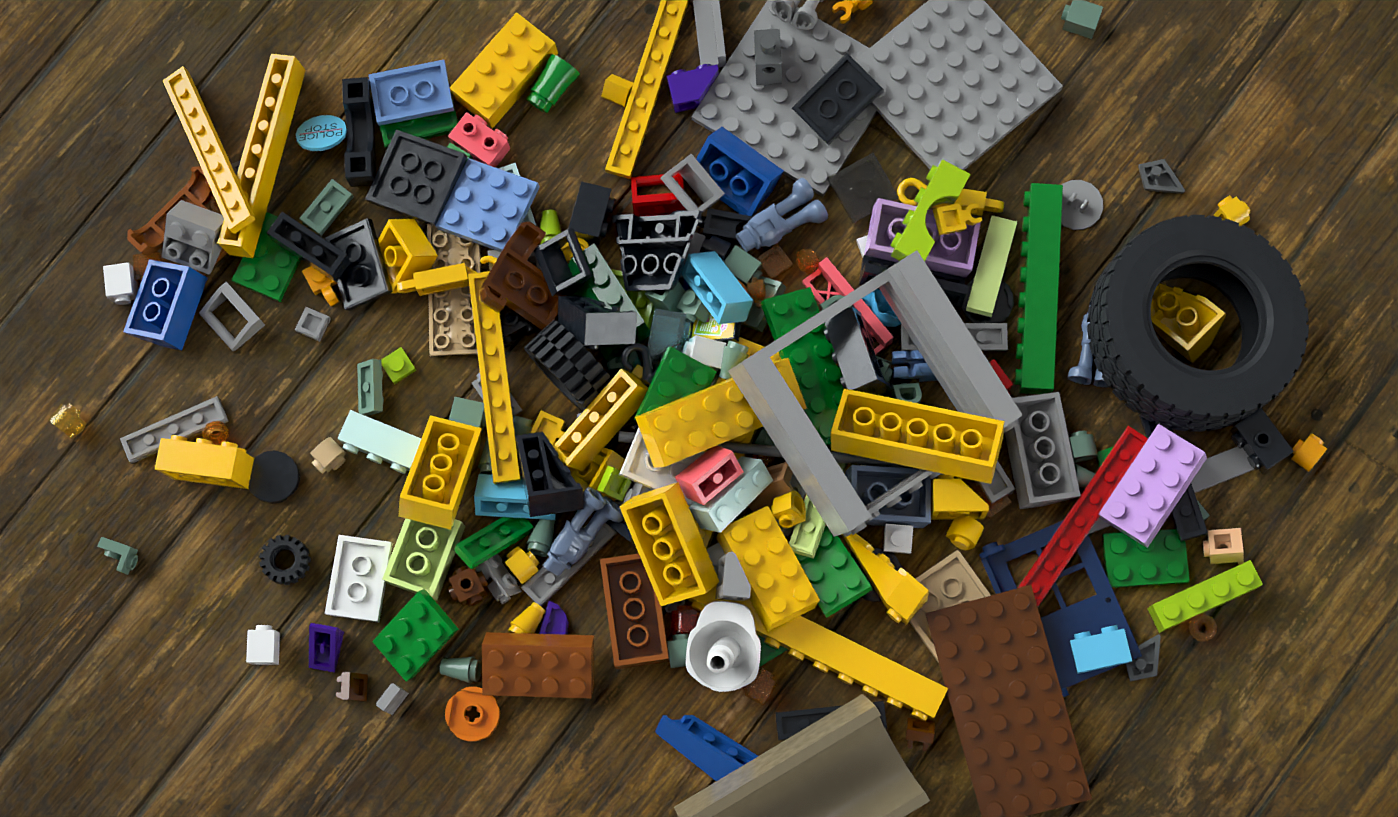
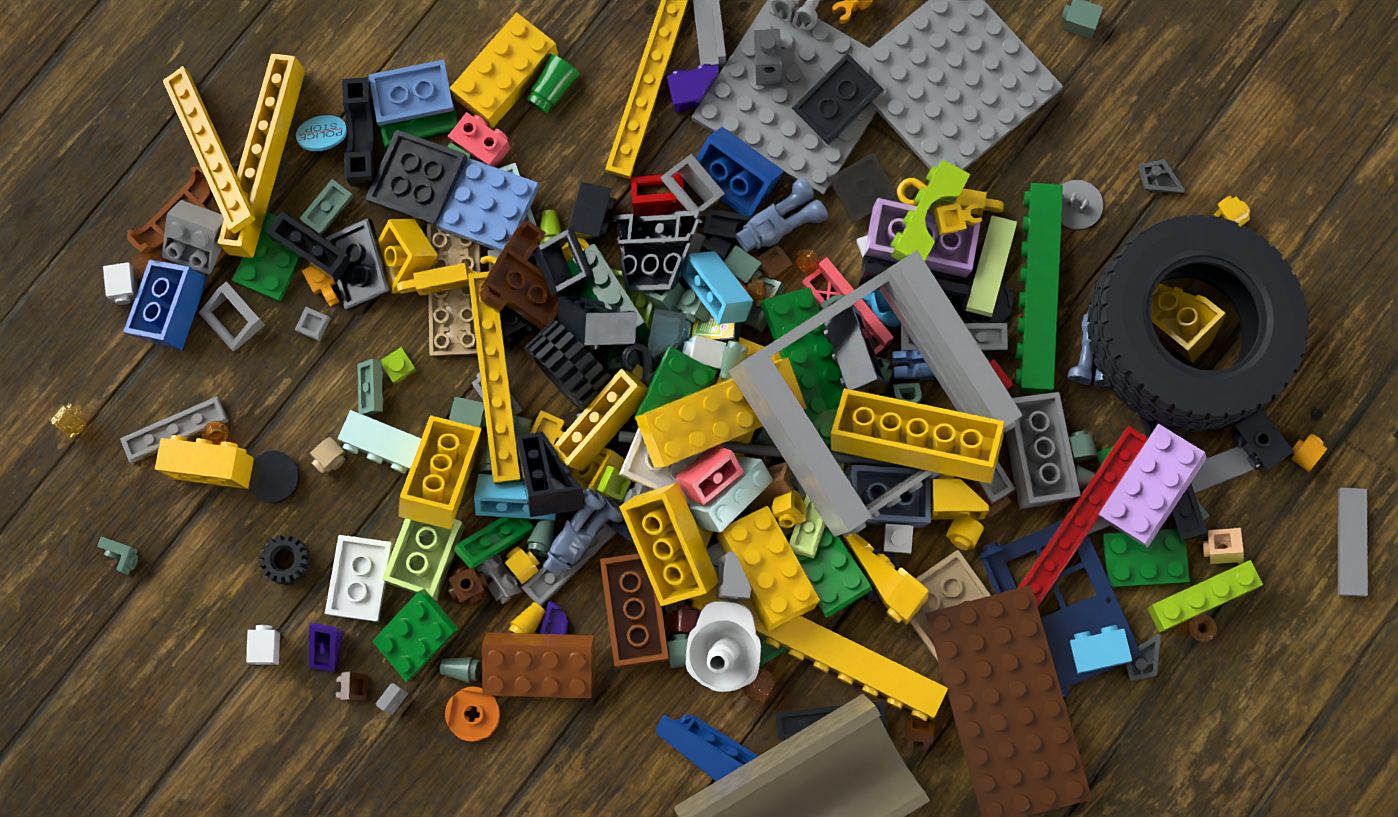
yellow slope [601,74,634,107] -> none
none -> light grey tile [1338,488,1368,597]

